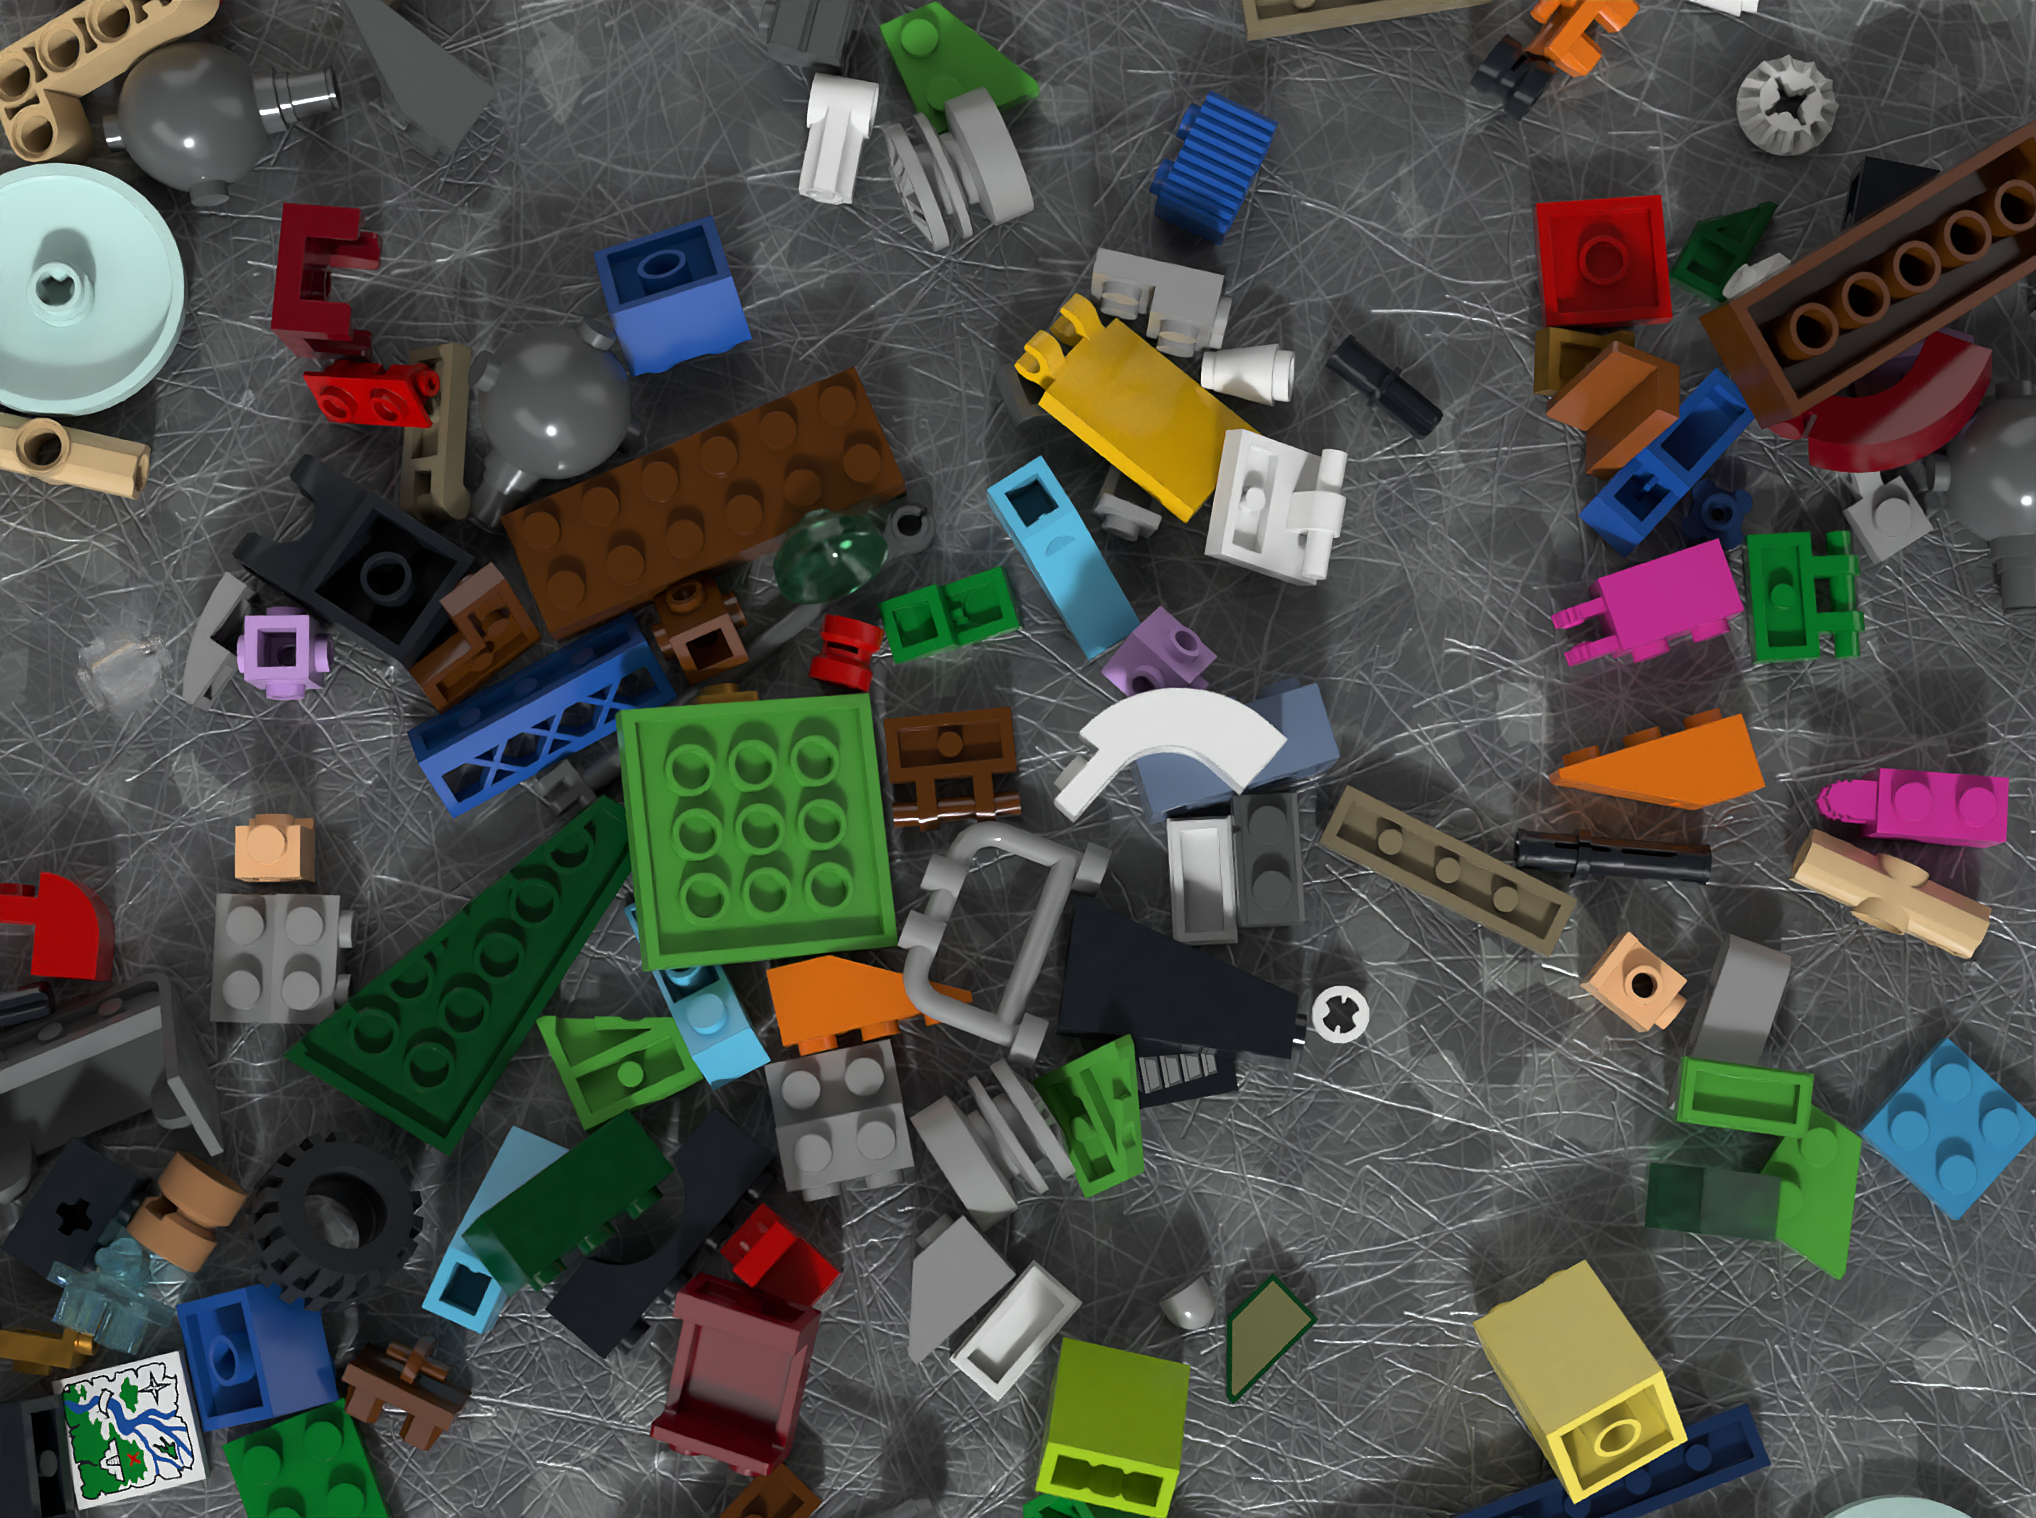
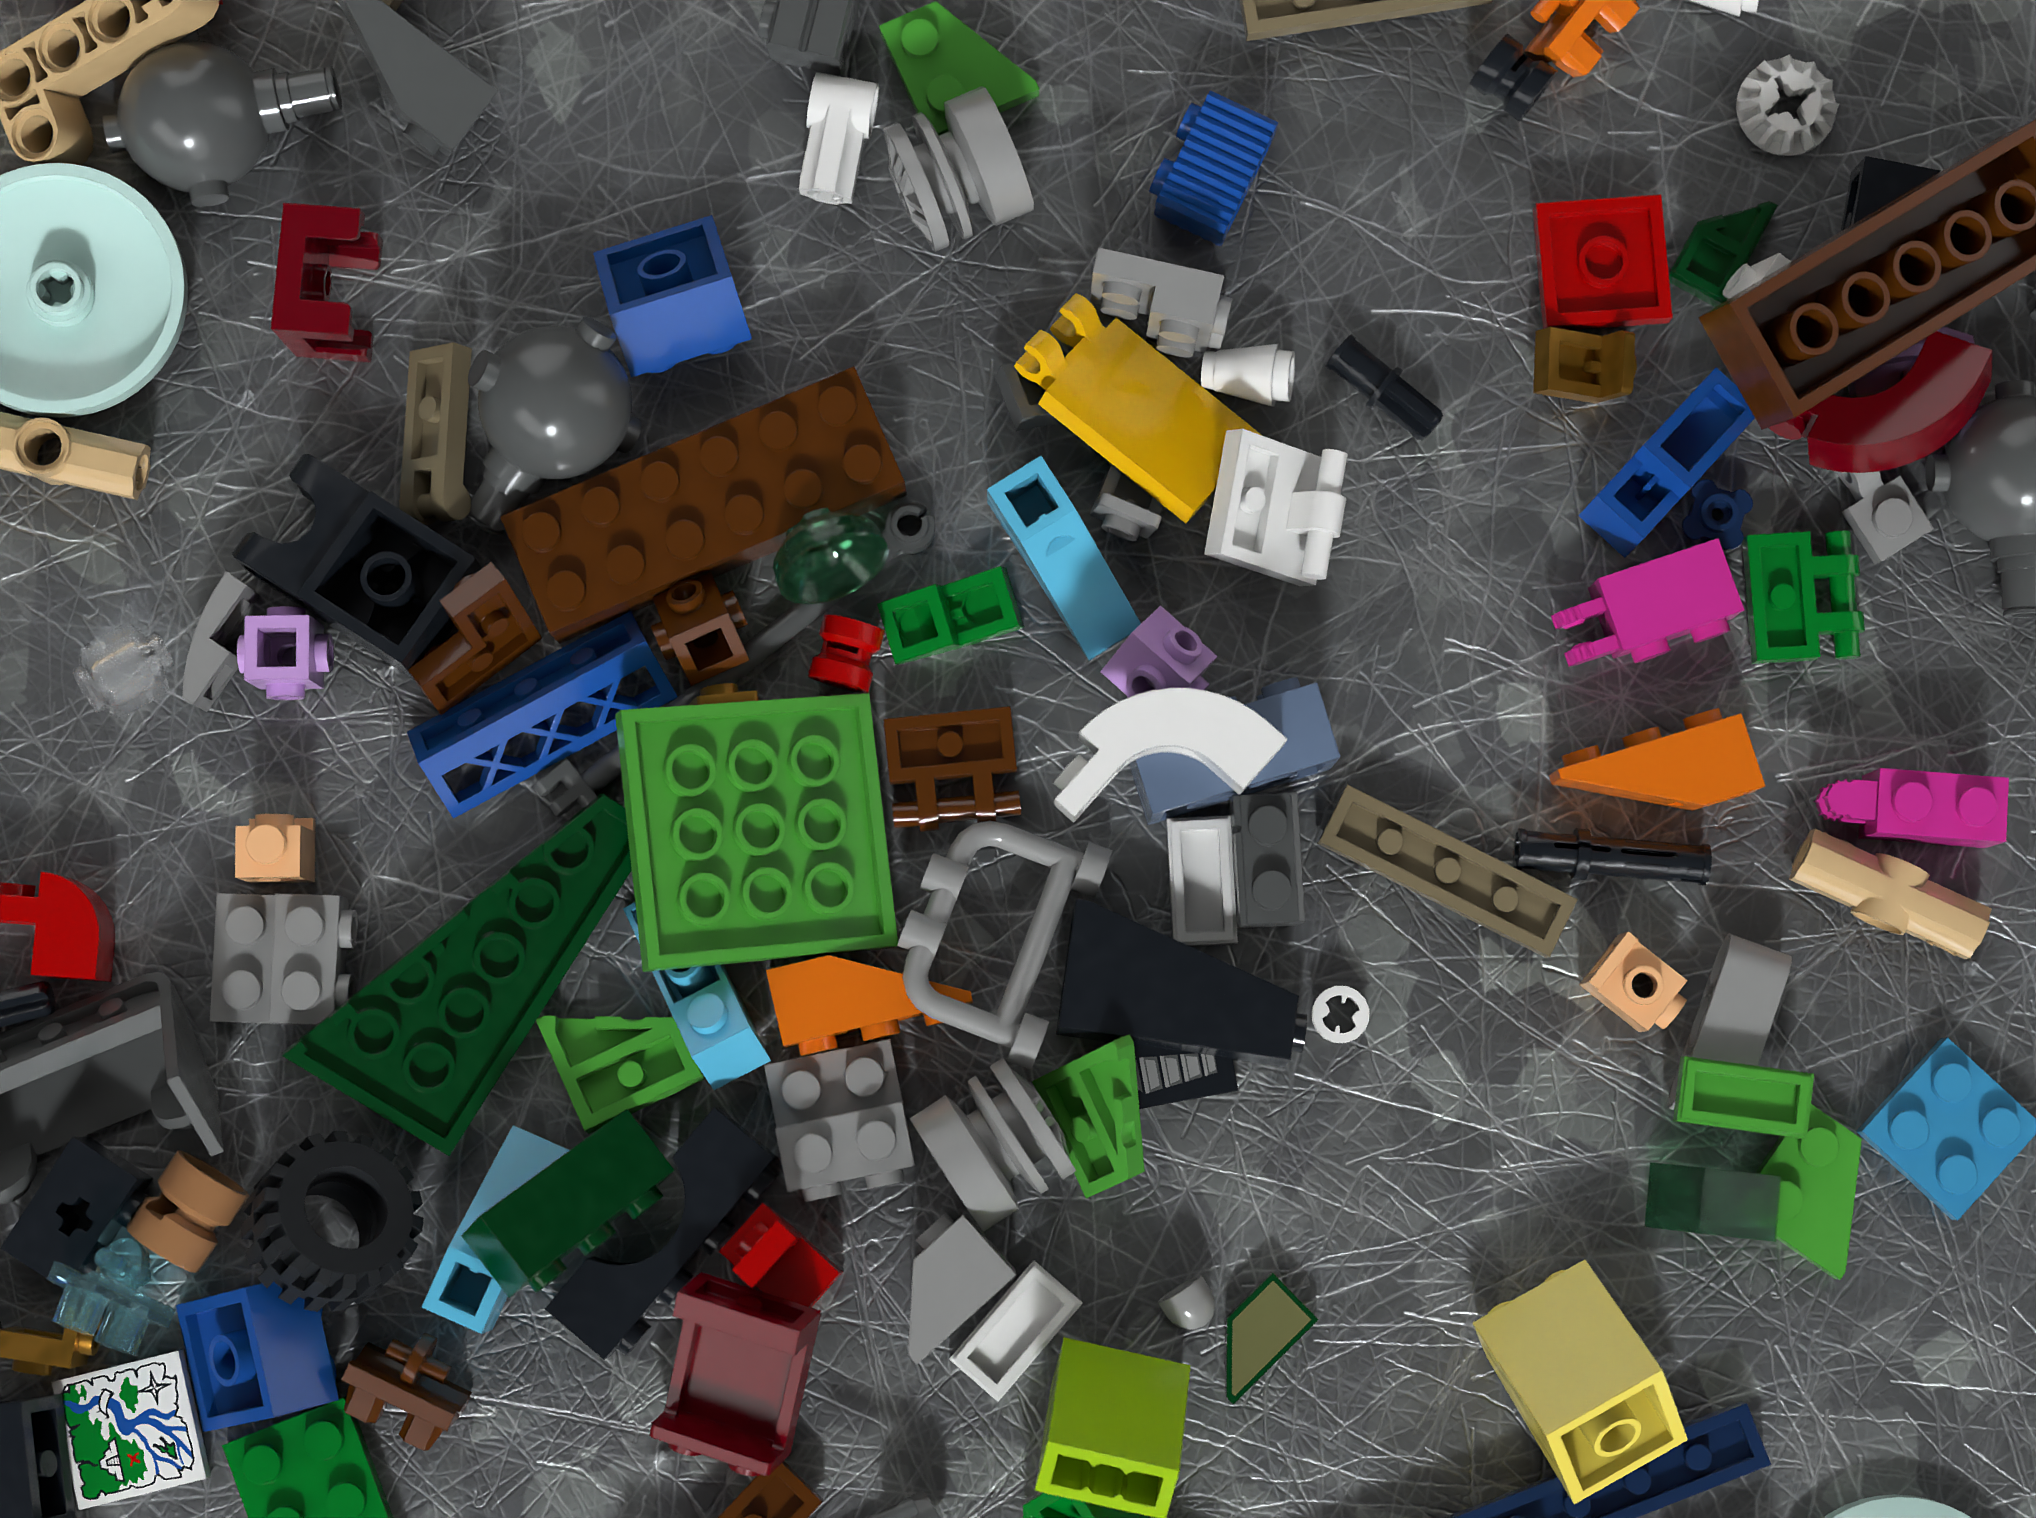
red hinge [302,359,440,428] -> none
dark orange panel [1546,341,1680,481] -> none

